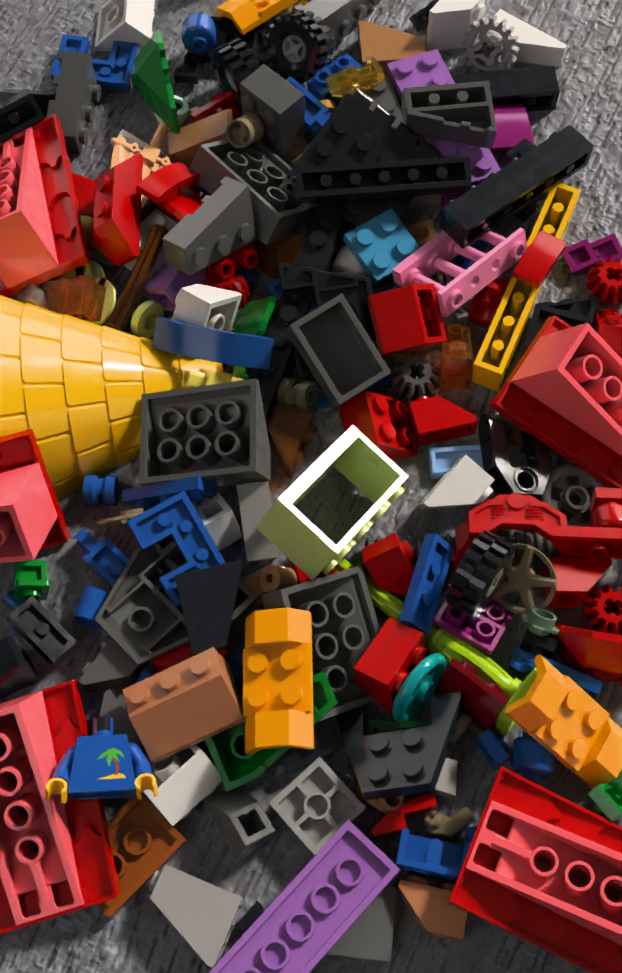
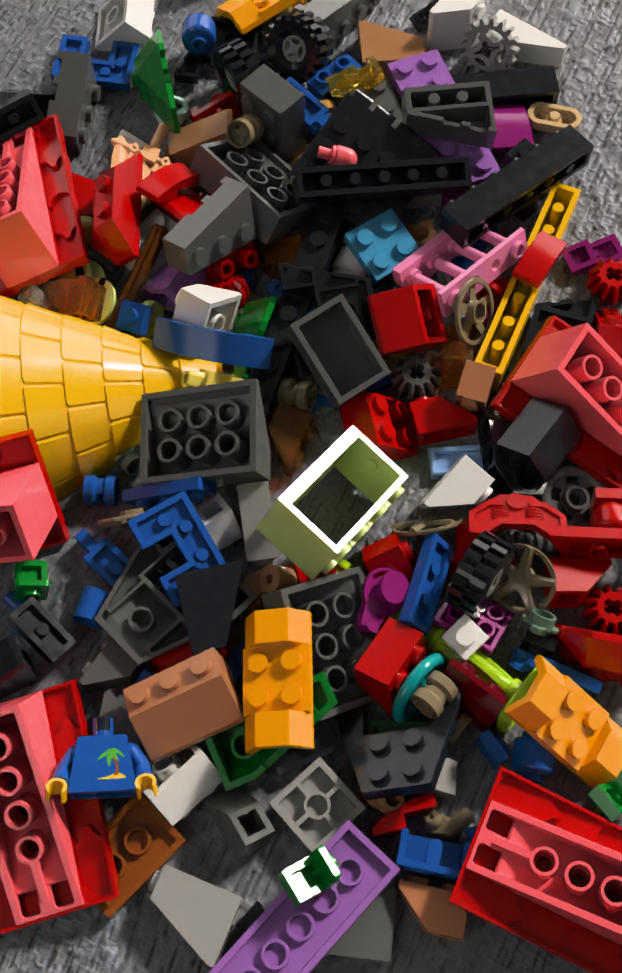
none -> blue plate [115,299,153,336]
none -> sand green plate [115,445,140,476]
none -> green bracket [277,845,341,908]
none -> coral cylinder [316,145,357,165]
none -> magenta piece [355,567,409,633]
none -> dark tan wheel [391,511,462,536]
none -> dark tan wheel [410,670,459,719]
none -> white plate [441,613,489,661]
none -> dark tan wheel [452,277,494,346]
none -> nougat slope [456,359,496,415]
none -> black slope [495,397,582,484]
none -> tan plate [527,102,582,133]

